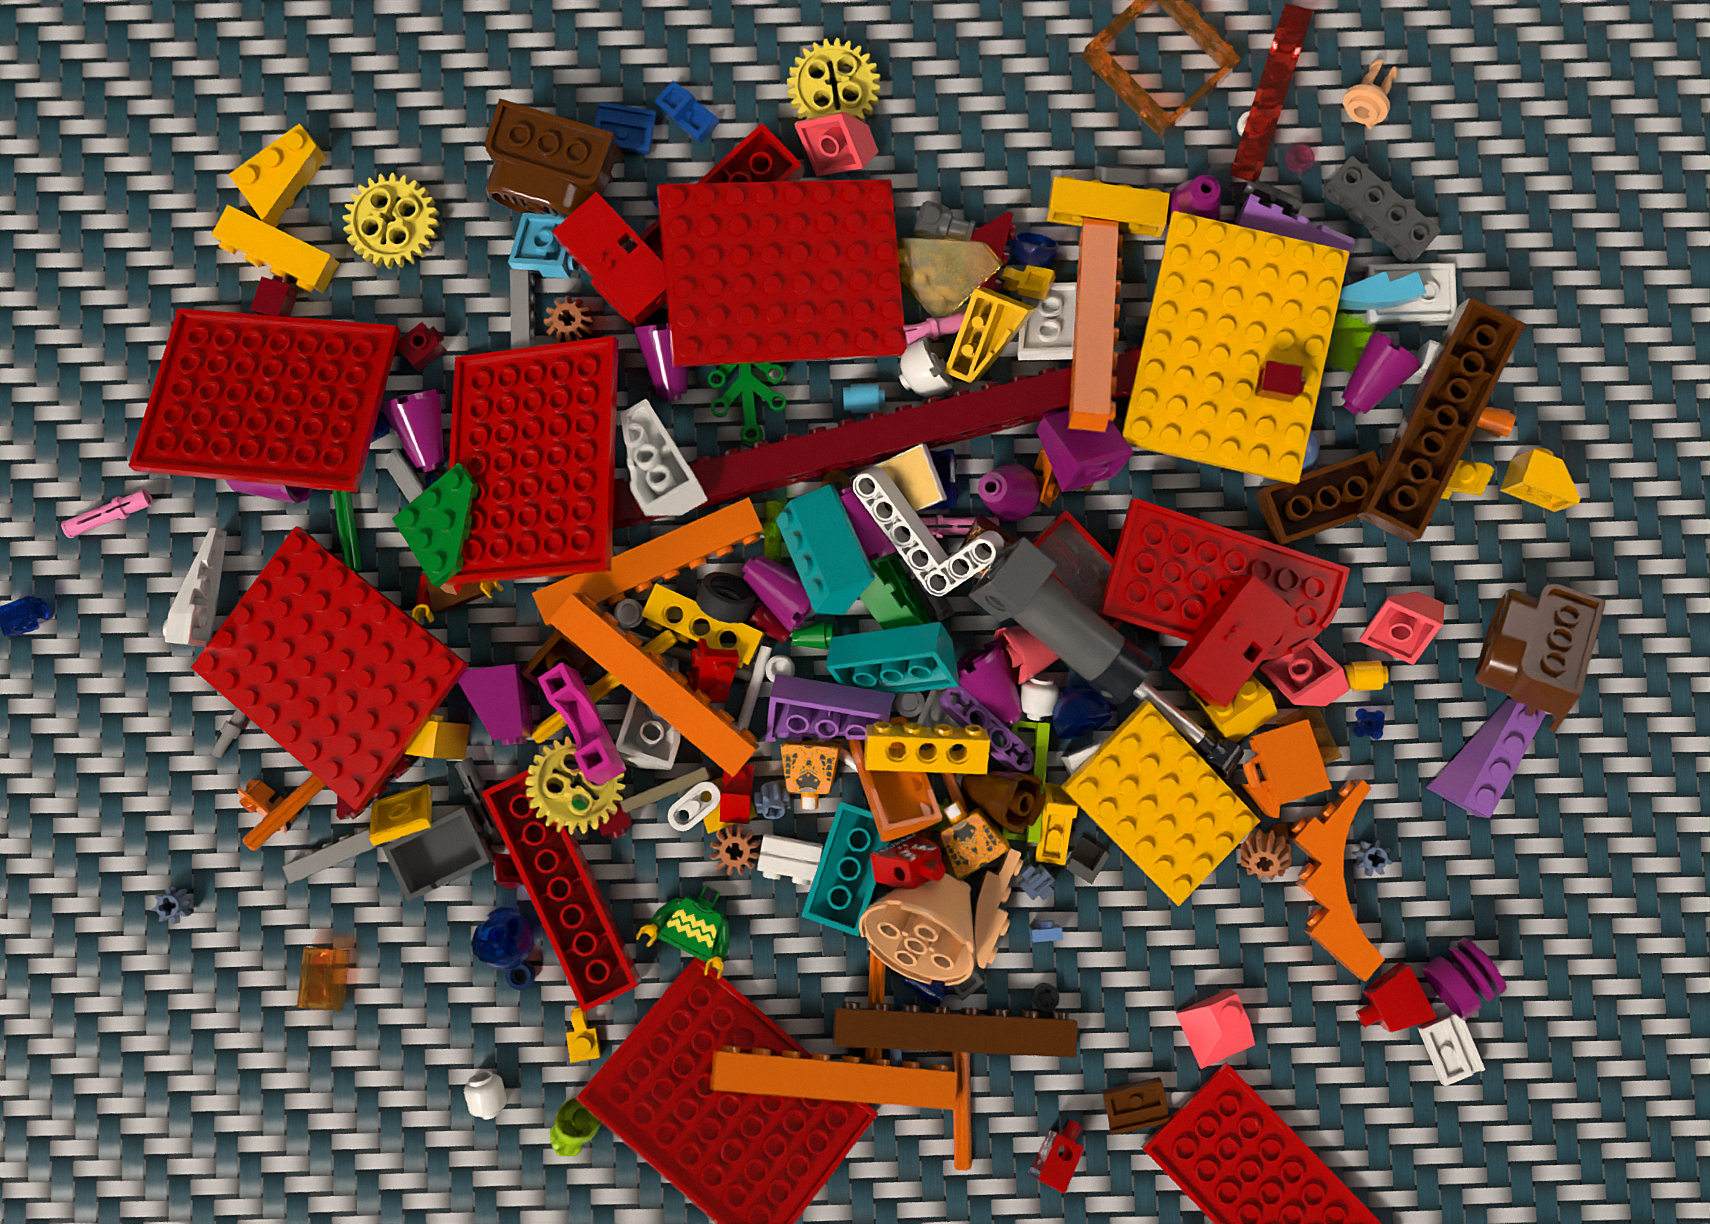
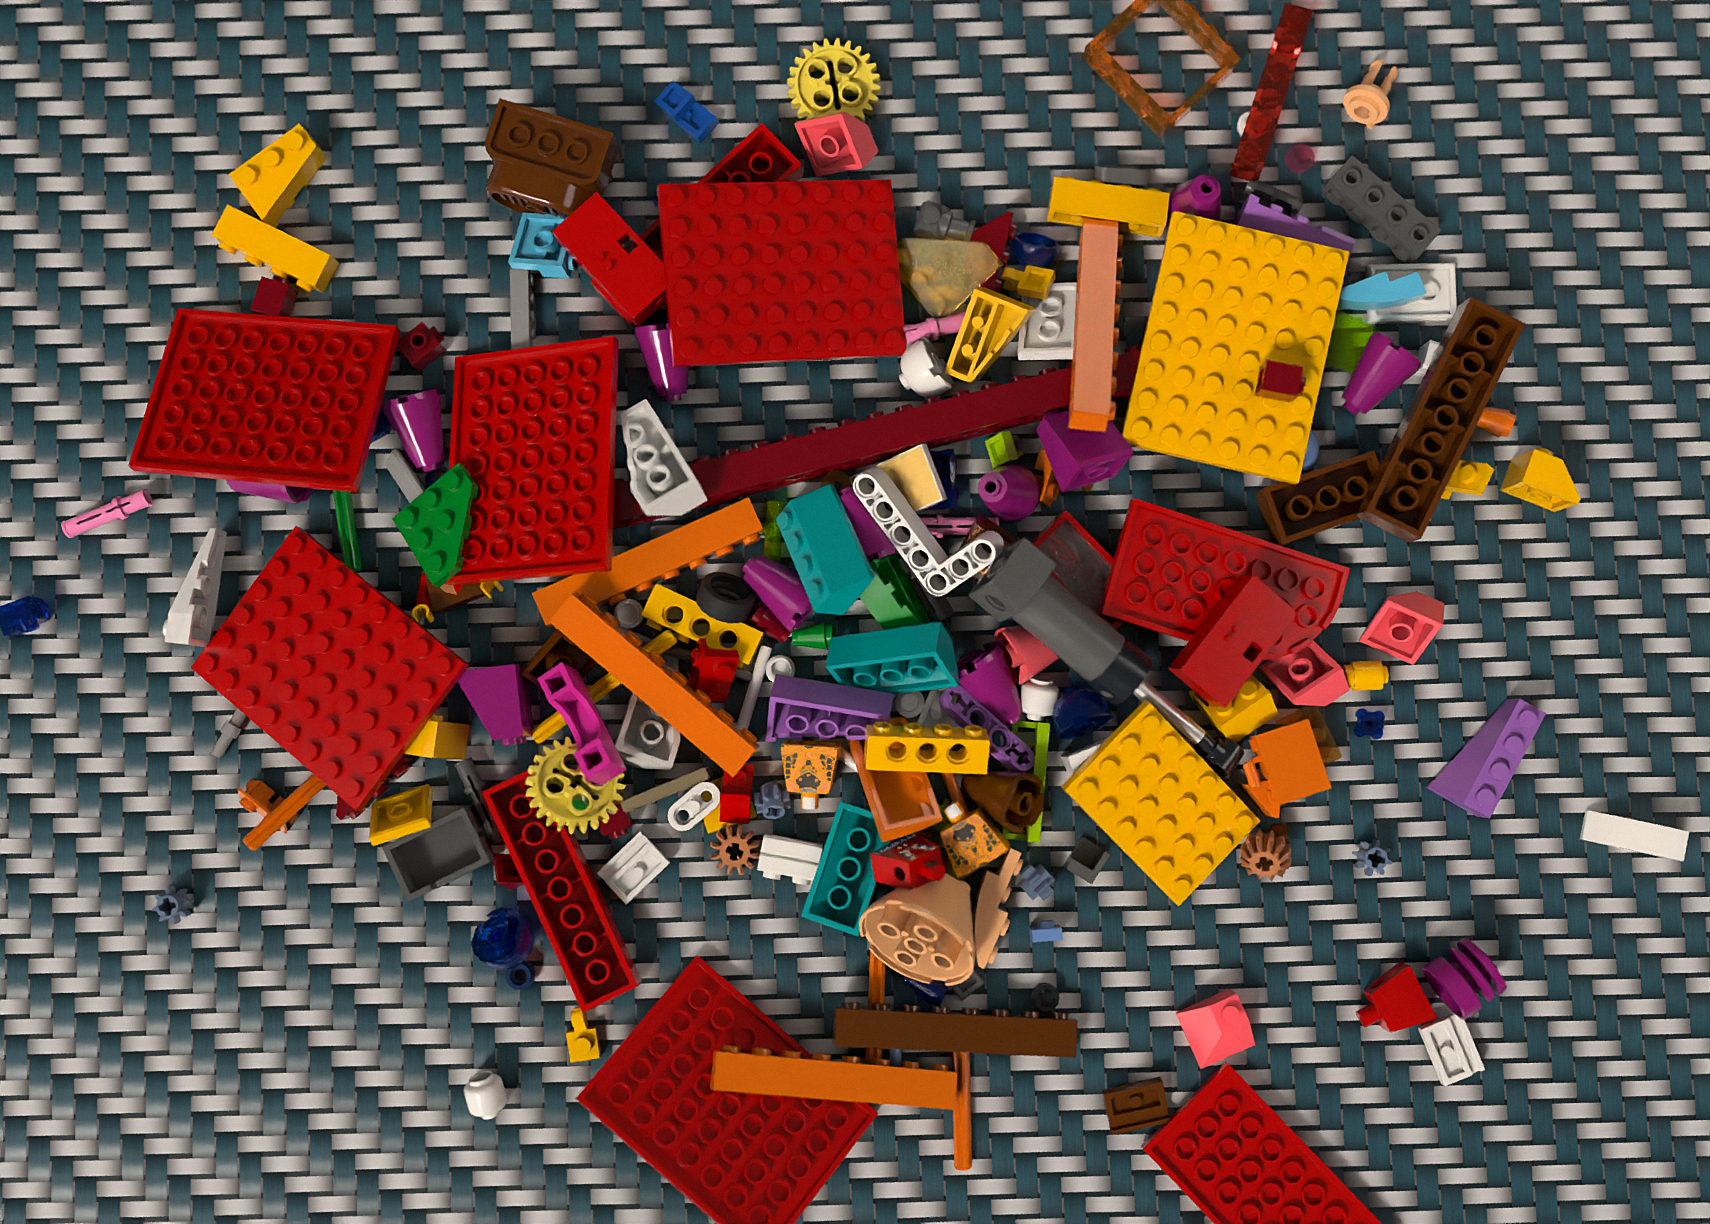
light grey piece [282,827,380,884] -> none
clear orange plate [297,946,350,1012] -> none
light yellow gear [343,173,440,269] -> none
nougat gear [544,296,595,343] -> none
lime hair [549,1097,602,1157] -> none
blue plate [594,102,657,155] -> none
green torso [637,885,731,979] -> none
green plant [708,362,787,448] -> none
medium azure brick [843,383,885,414] -> none
red torso [1028,1118,1084,1194] -> none
yellow bracket [1035,782,1078,865] -> none
orange arch [1288,779,1385,982] -> none
reddish brown brick [1474,584,1606,732] -> none
none -> white plate [597,831,670,904]
none -> lime tile [985,431,1023,469]
none -> white slope [1580,810,1689,861]

